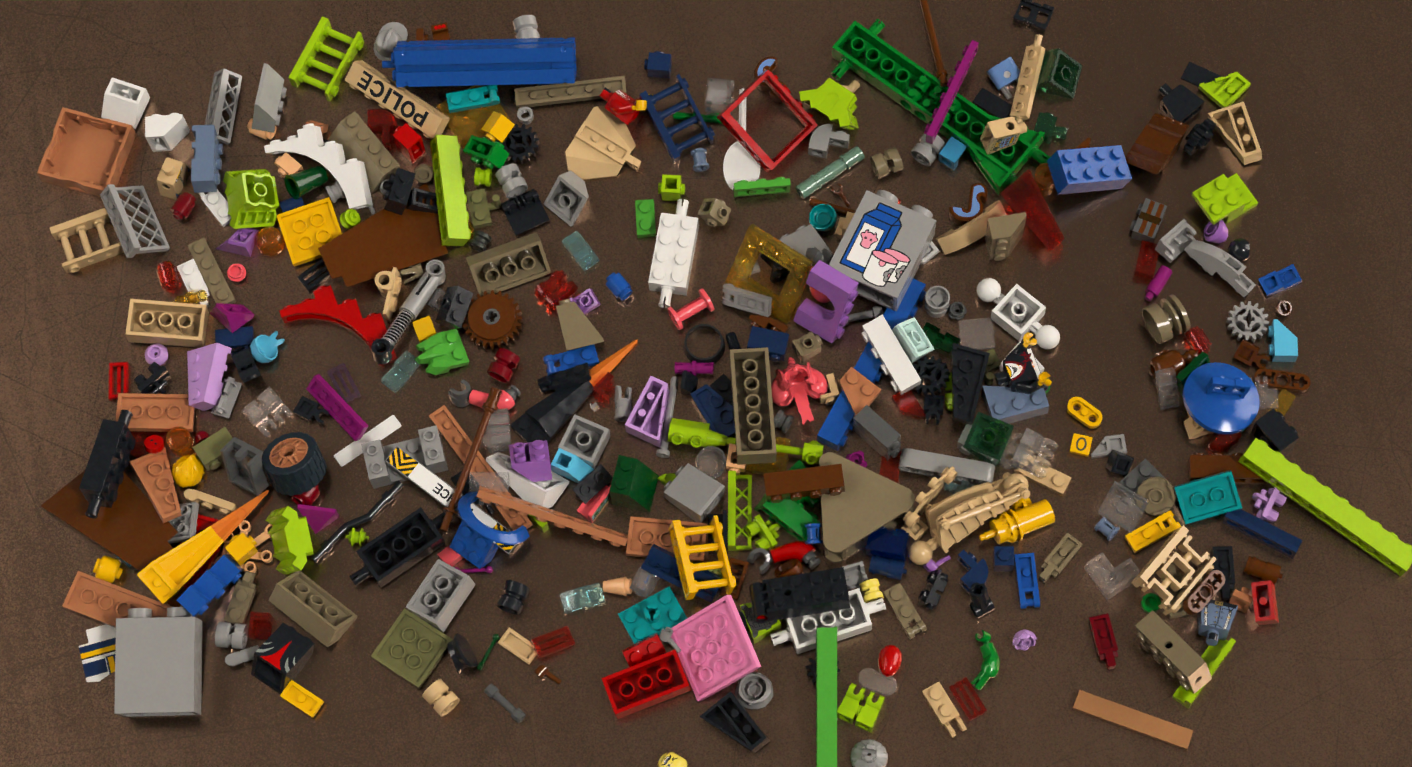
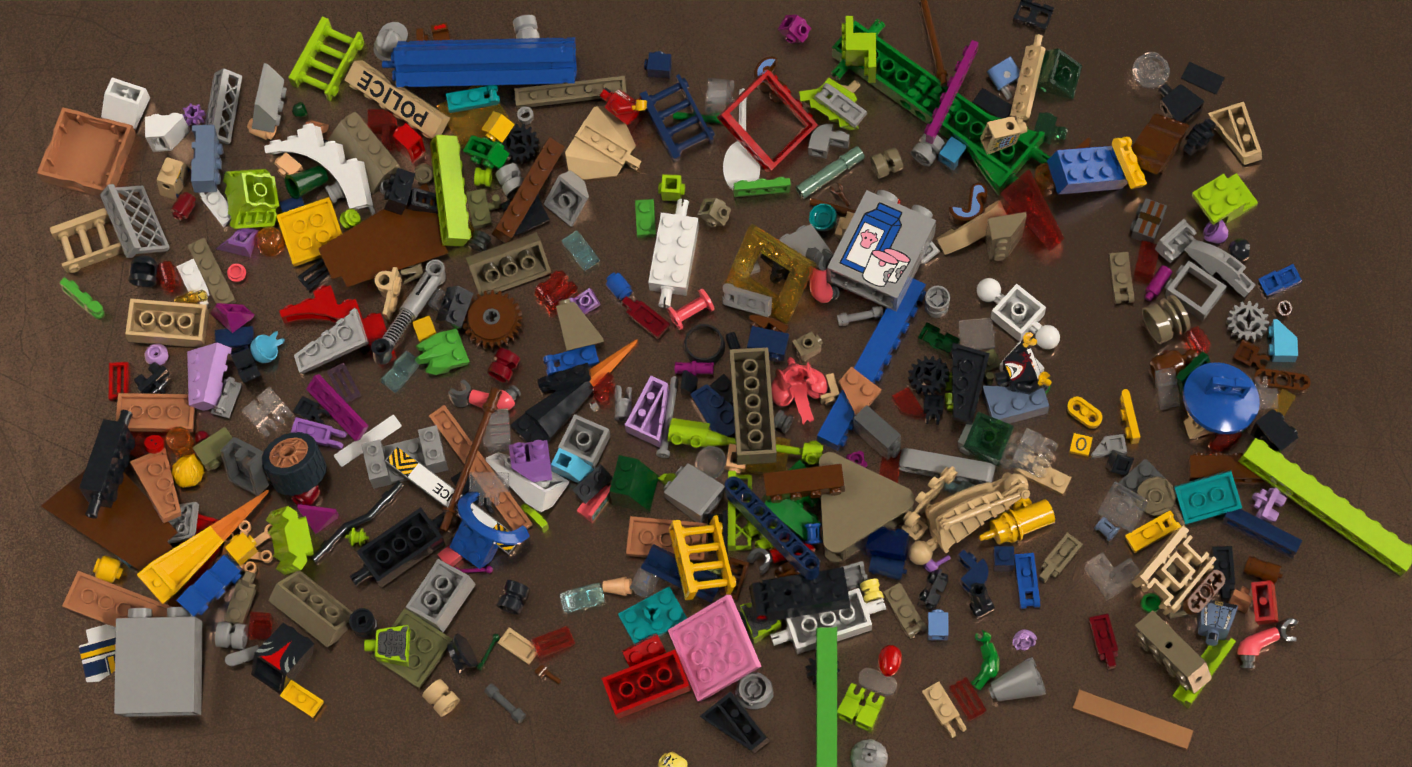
tan hinge [184,488,238,516] -> none
nougat plate [477,486,628,547] -> none
light grey hand [659,627,681,653] -> none
sand blue bush [690,148,709,172] -> none
medium lavender arch [793,260,859,344] -> none
white brick [861,314,921,395] -> none
light aqua slope [892,317,934,363] -> none
dark grey plate [948,302,967,320] -> none
lime wing [1198,72,1251,108] -> none
none -> bright green hinge [60,277,105,319]
none -> black helmet [128,255,158,287]
none -> medium lavender gear [183,103,206,126]
none -> medium lavender hinge [291,417,347,449]
none -> dark green hinge [292,102,308,118]
none -> light grey wing [294,308,369,374]
none -> black wheel [349,608,378,639]
none -> torso [364,625,411,667]
none -> reddish brown arch [491,137,565,243]
none -> dark red hinge [621,296,670,339]
none -> dark blue beam [725,476,820,580]
none -> magenta brick [777,15,811,44]
none -> light grey plate [814,83,867,128]
none -> lime bracket [842,16,876,83]
none -> medium blue brick [928,610,948,640]
none -> light grey cone [989,657,1046,701]
none -> dark tan plate [1109,252,1135,304]
none -> yellow plate [1112,136,1147,189]
none -> yellow hinge [1120,389,1140,444]
none -> clear cone [1132,52,1170,89]
none -> light grey window [1165,261,1227,322]
none -> coral piece [1237,618,1299,668]

